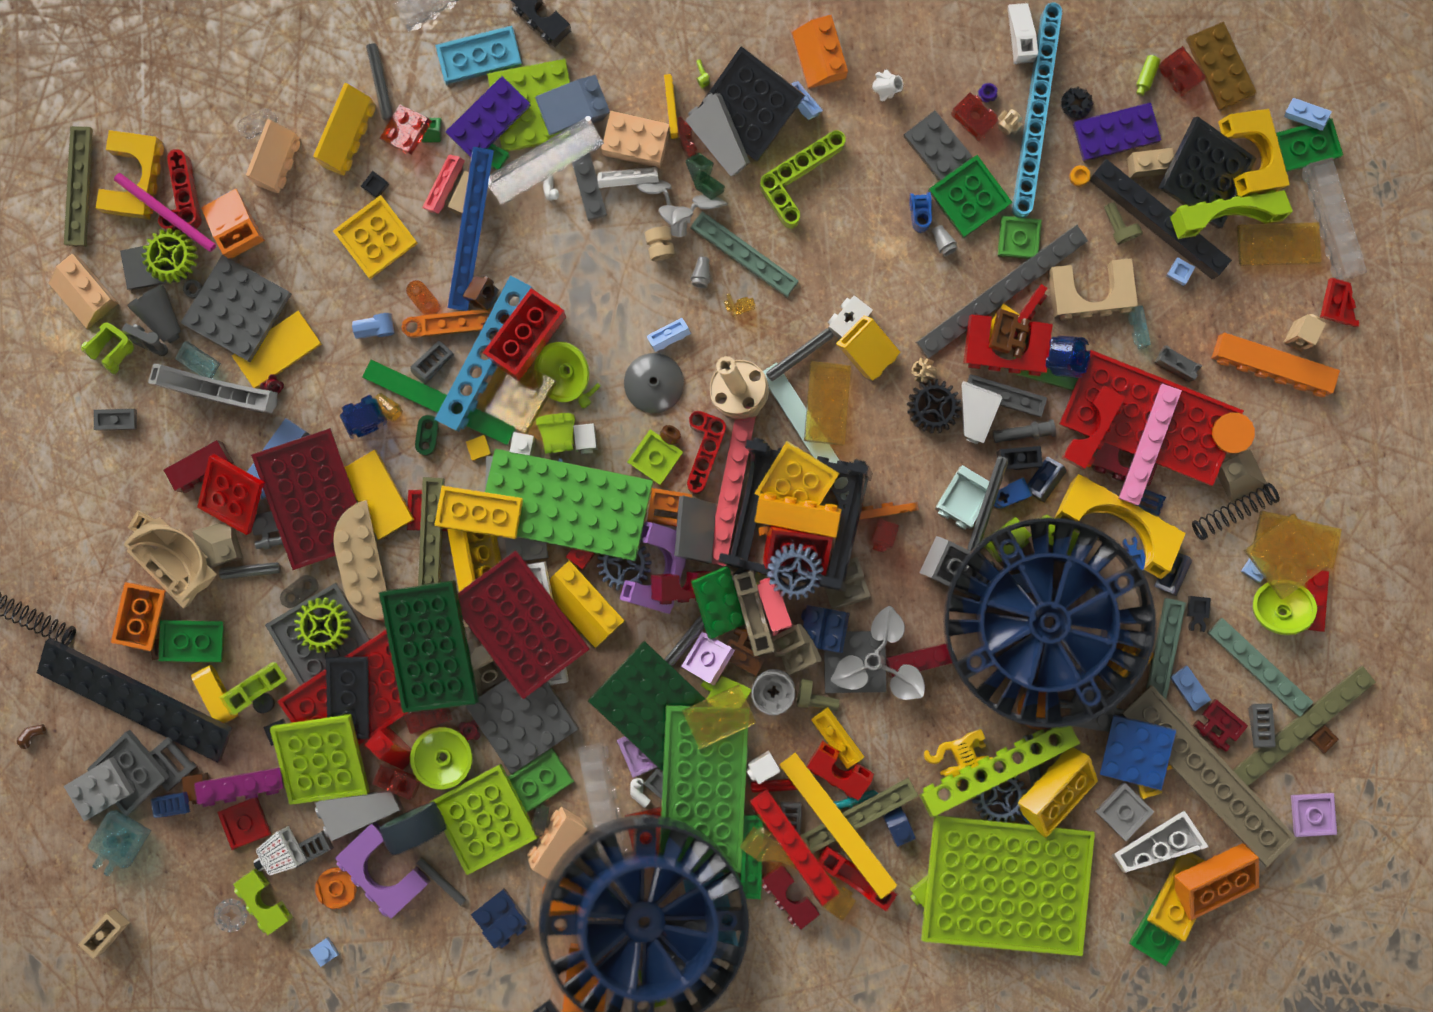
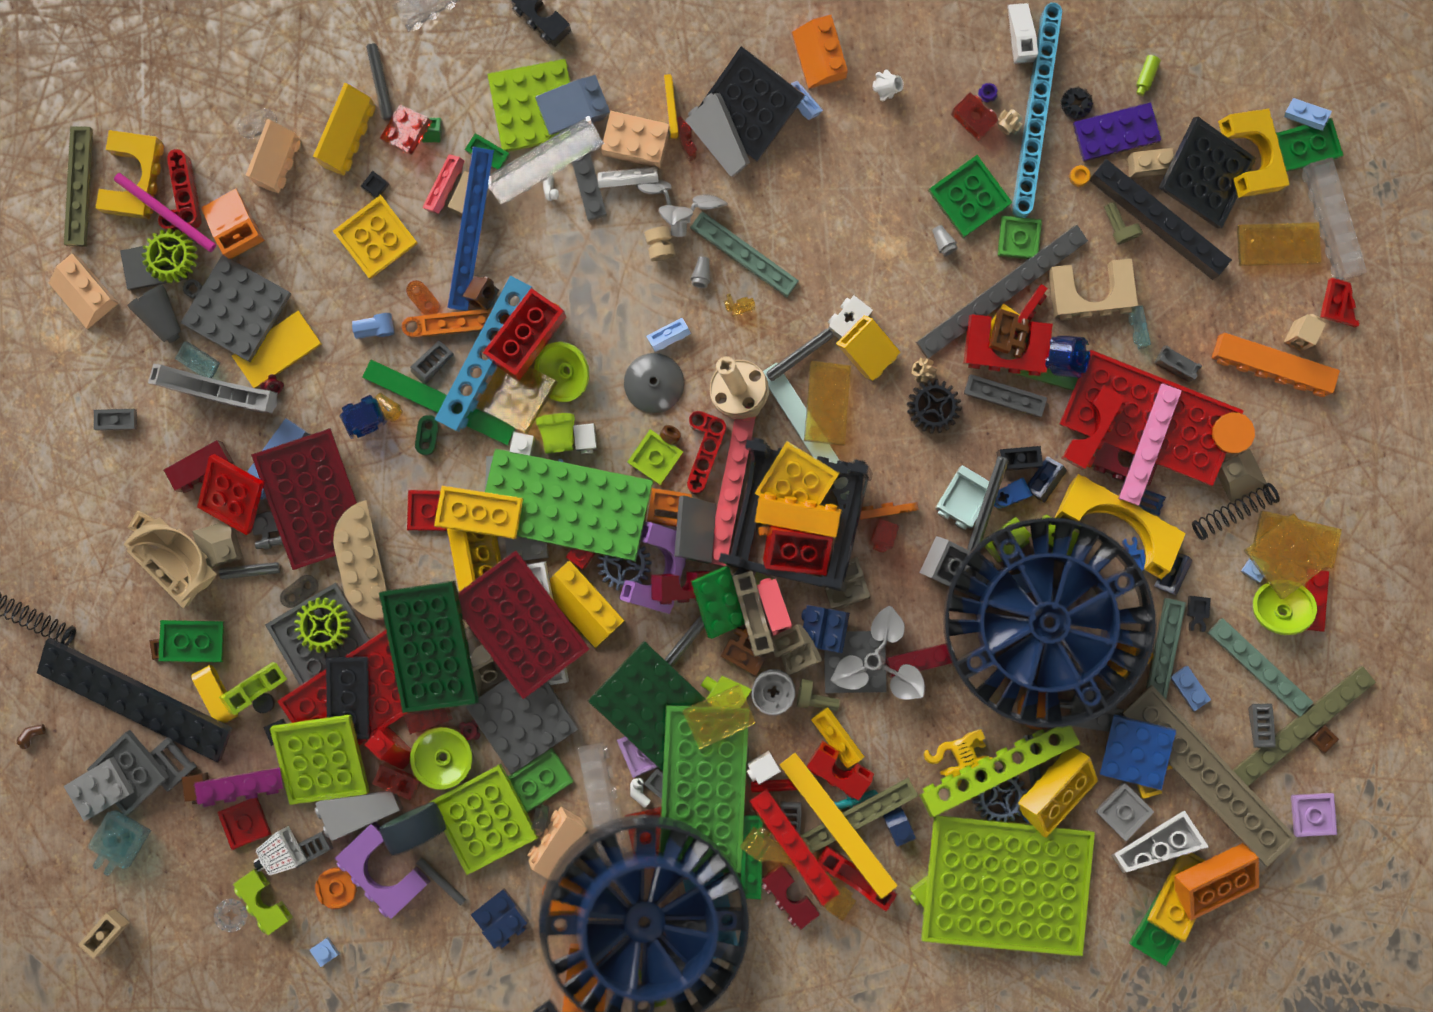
lime piece [81,323,134,374] -> none
orange slope [111,582,166,651] -> none
dark grey plate [122,323,168,356] -> none
dark blue slope [151,792,190,818] -> none
yellow tile [345,449,414,540] -> none
olive plate [418,477,445,586] -> none
medium azure tile [435,26,522,85] -> none
dark purple plate [445,76,531,158] -> none
yellow tile [465,435,492,461] -> none
lime hand [578,383,601,409] -> none
lavender plate [681,632,735,686] -> none
clear green slope [686,153,725,200] -> none
lime hand [696,59,710,88] -> none
lime beam [760,130,846,229] -> none
sand blue gear [767,544,823,600] -> none
dark grey plate [903,110,972,181] -> none
blue piece [909,192,932,233] -> none
white slope [961,381,1002,444] -> none
dark grey pin [993,419,1056,443] -> none
clear red brick [1159,46,1207,97] -> none
light blue plate [1166,258,1195,286] -> none
lime arch [1170,190,1293,239] -> none
pearl gold plate [1186,21,1257,110] -> none
dark red plate [1193,699,1248,752] -> none

